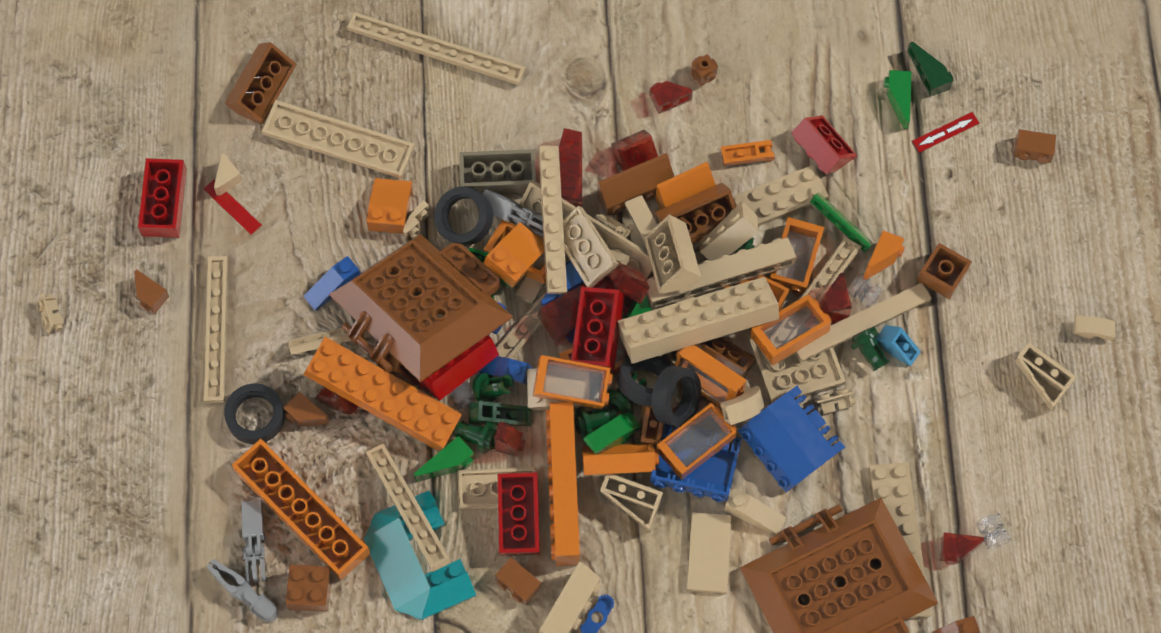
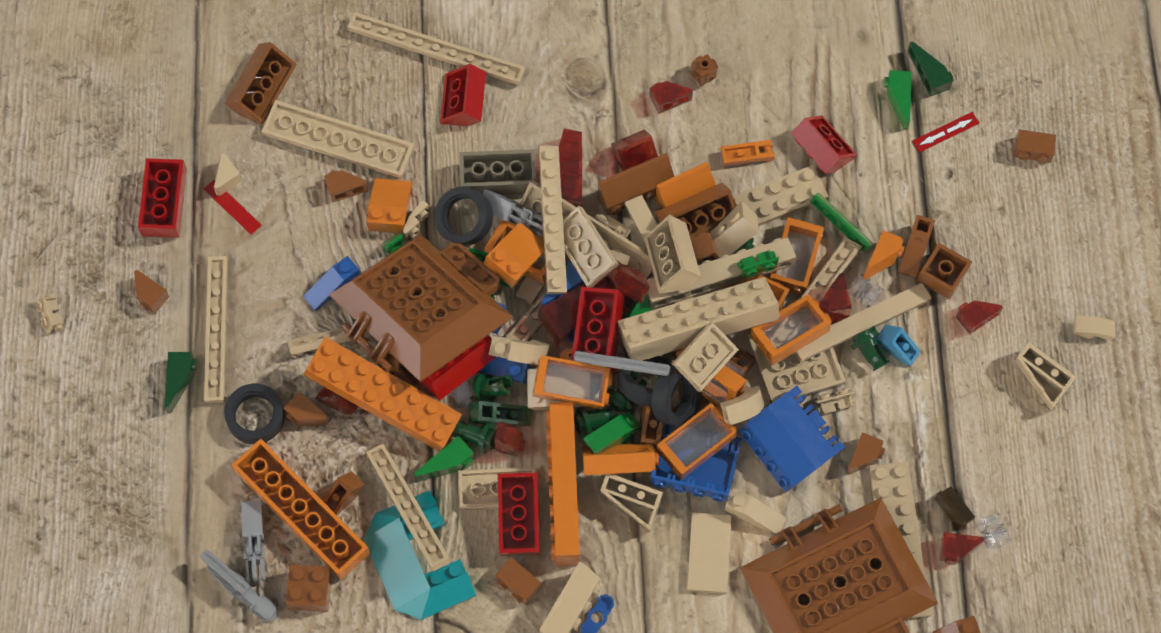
none -> dark green slope [164,352,197,413]
none -> light grey axle [200,550,249,594]
none -> dark orange slope [323,471,365,515]
none -> dark orange slope [324,170,368,203]
none -> green slope [381,234,404,254]
none -> red slope [440,64,486,126]
none -> tan arch [489,335,551,365]
none -> light grey axle [574,351,670,376]
none -> tan tile [672,322,739,392]
none -> dark orange slope [691,232,721,264]
none -> green hinge [737,250,779,278]
none -> dark orange slope [847,432,885,474]
none -> dark orange slope [898,215,935,278]
none -> dark brown panel [934,486,975,530]
none -> clear red slope [956,300,1003,335]

